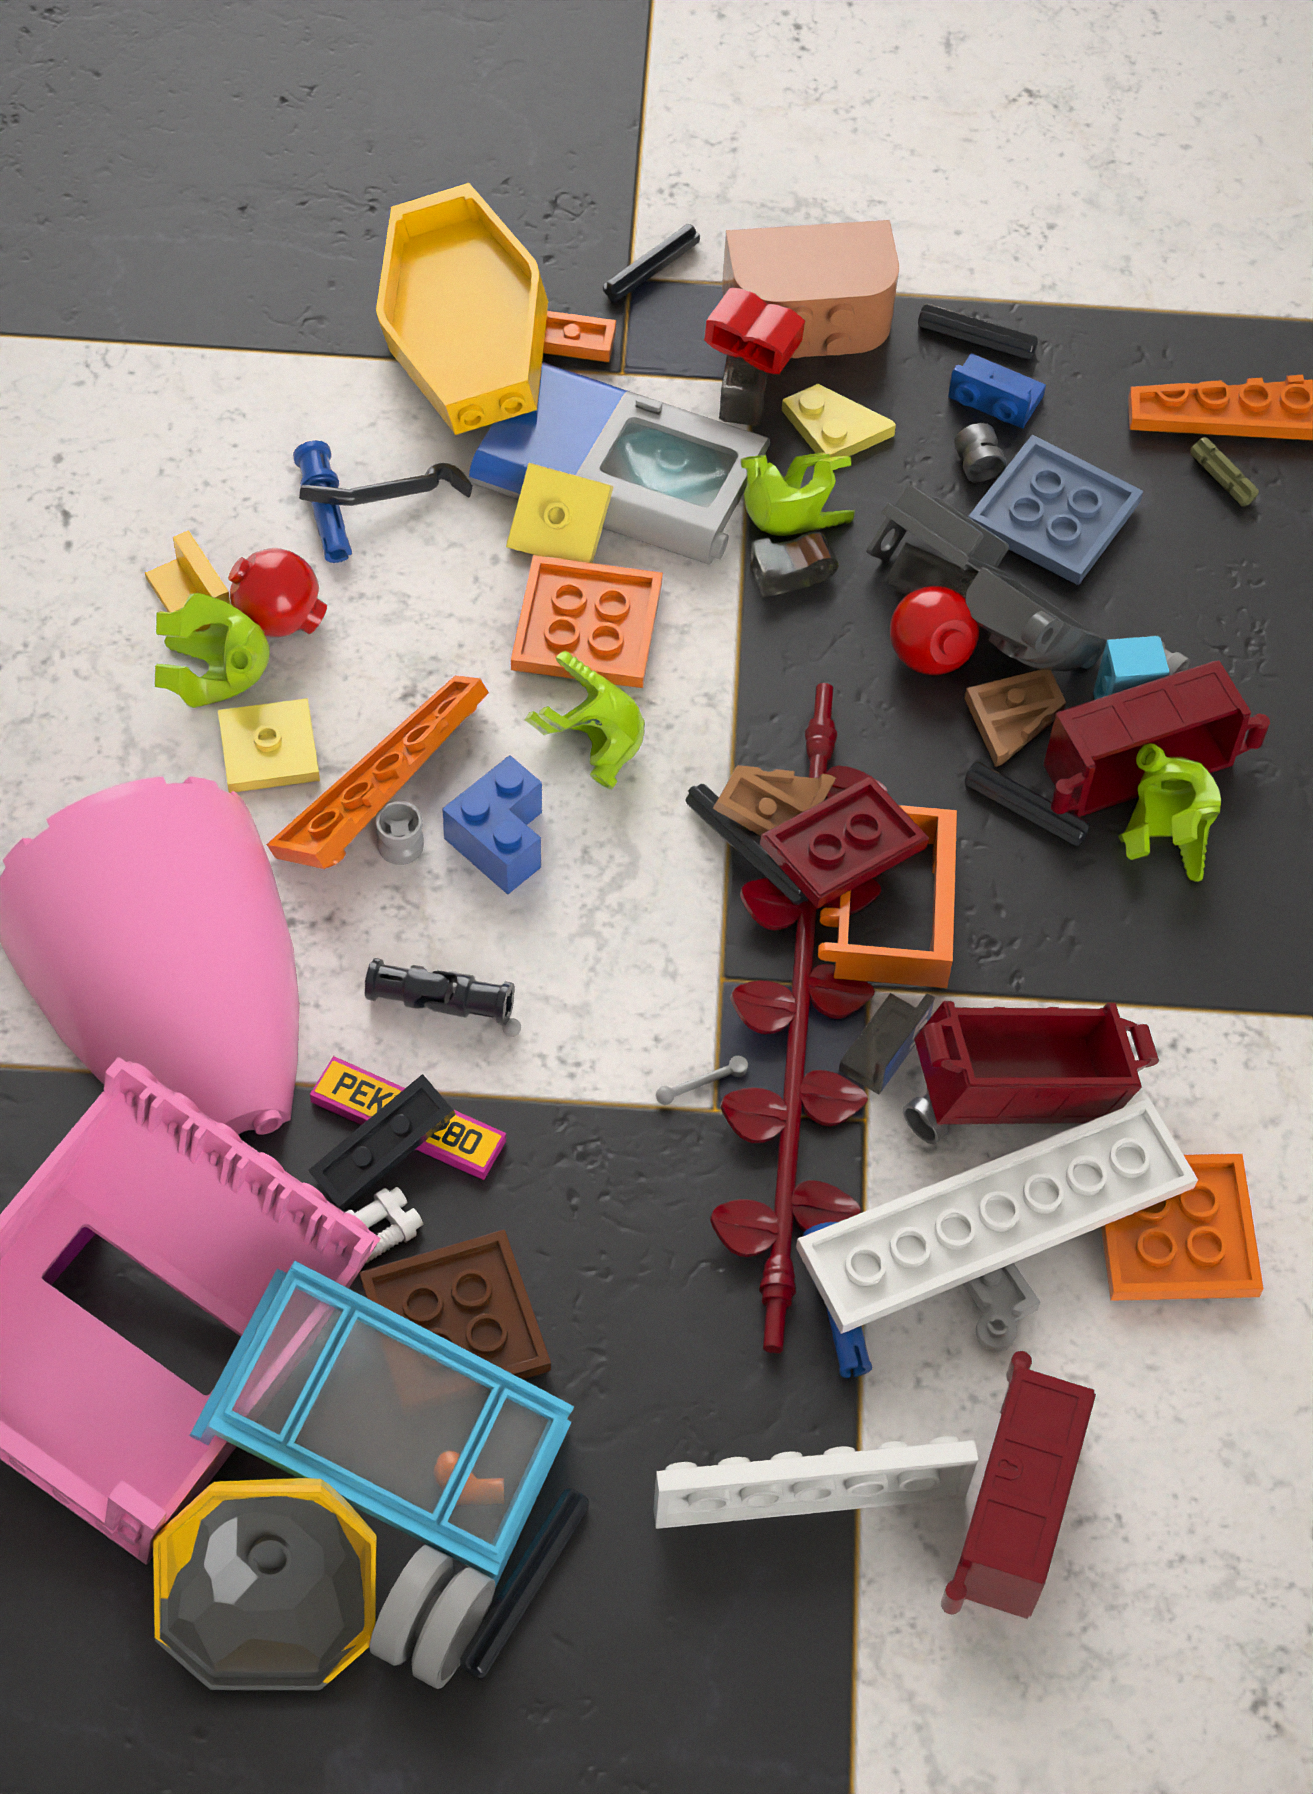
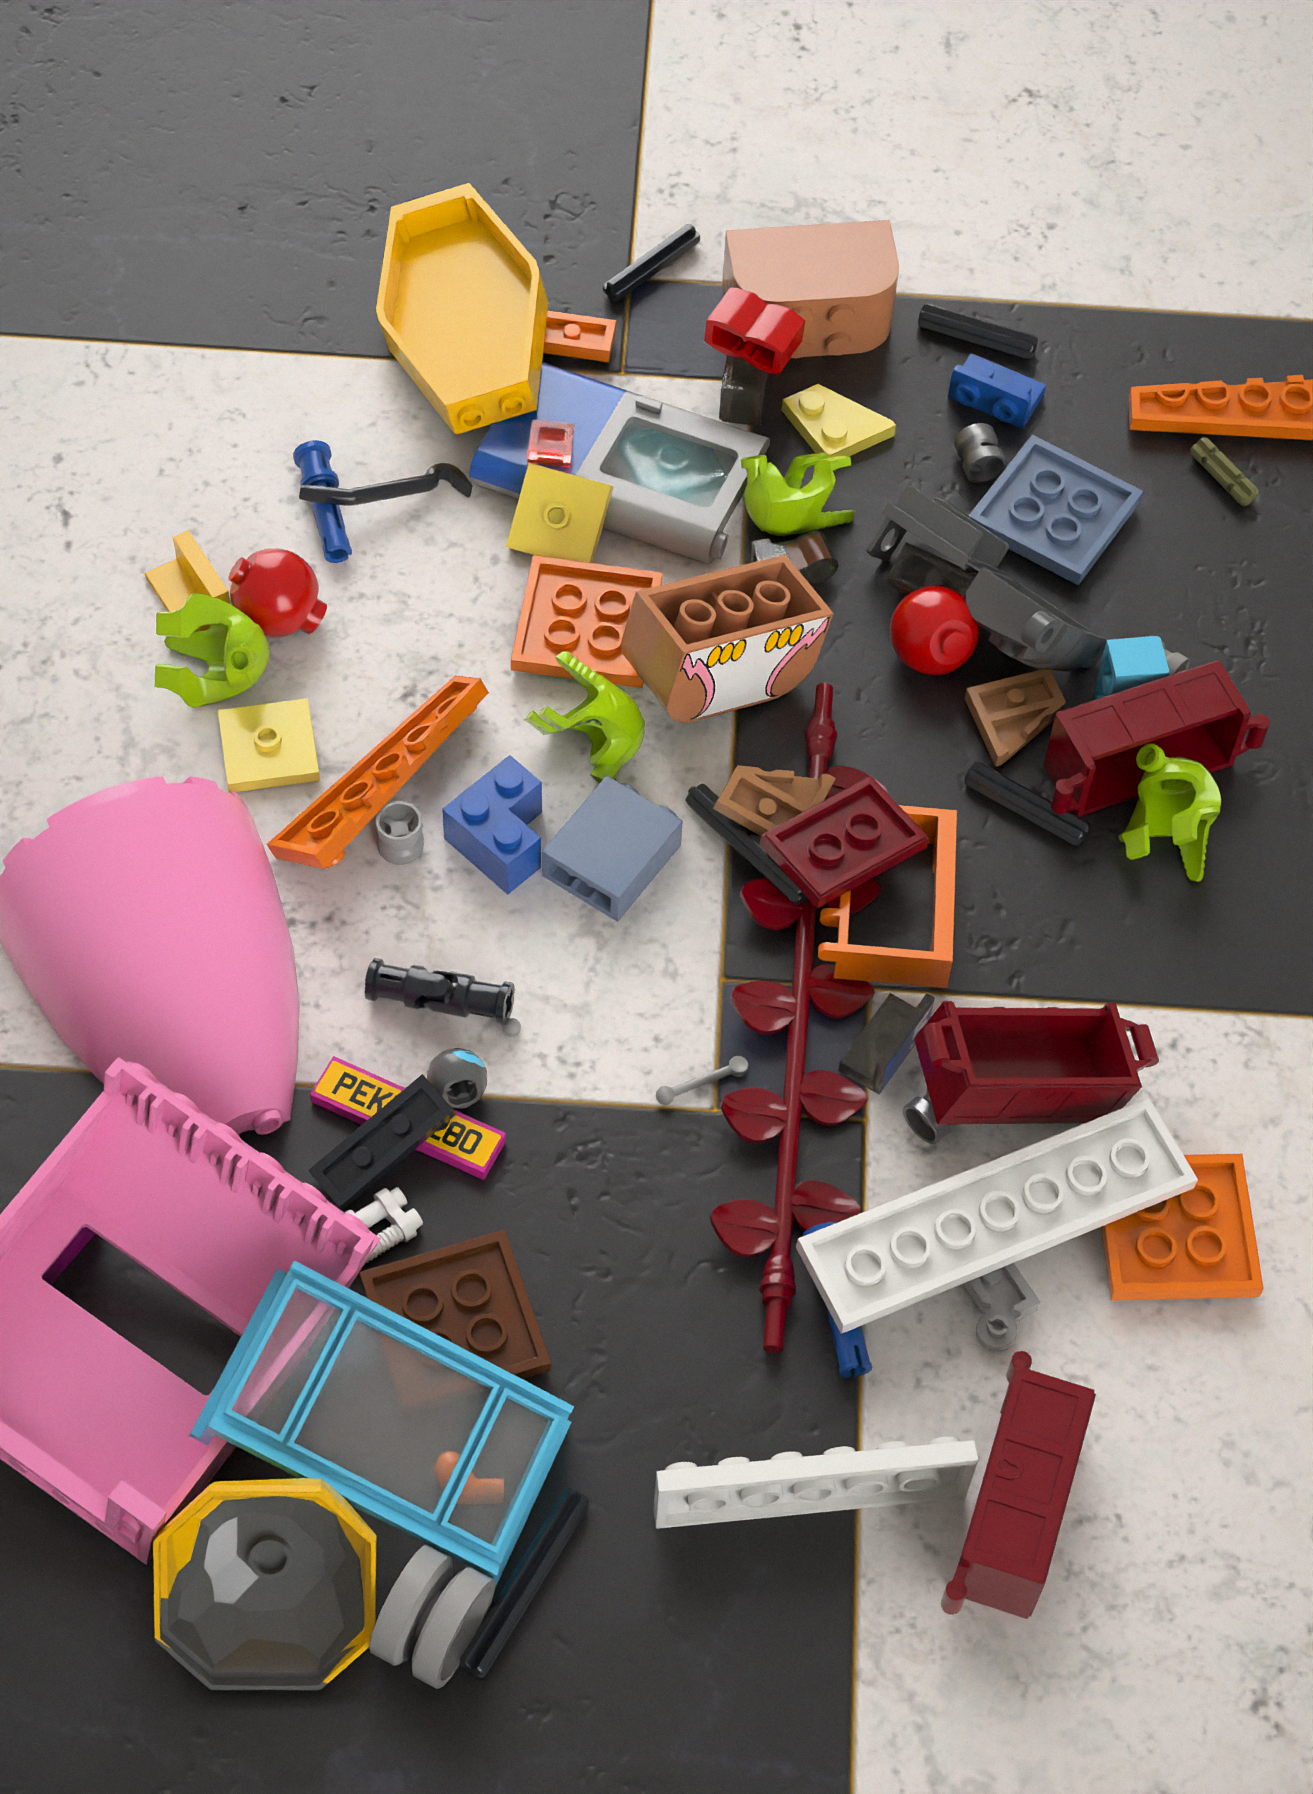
none -> dark grey piece [427,1048,487,1109]
none -> clear red plate [527,420,575,467]
none -> sand blue brick [542,775,683,922]
none -> nougat brick [621,554,834,723]

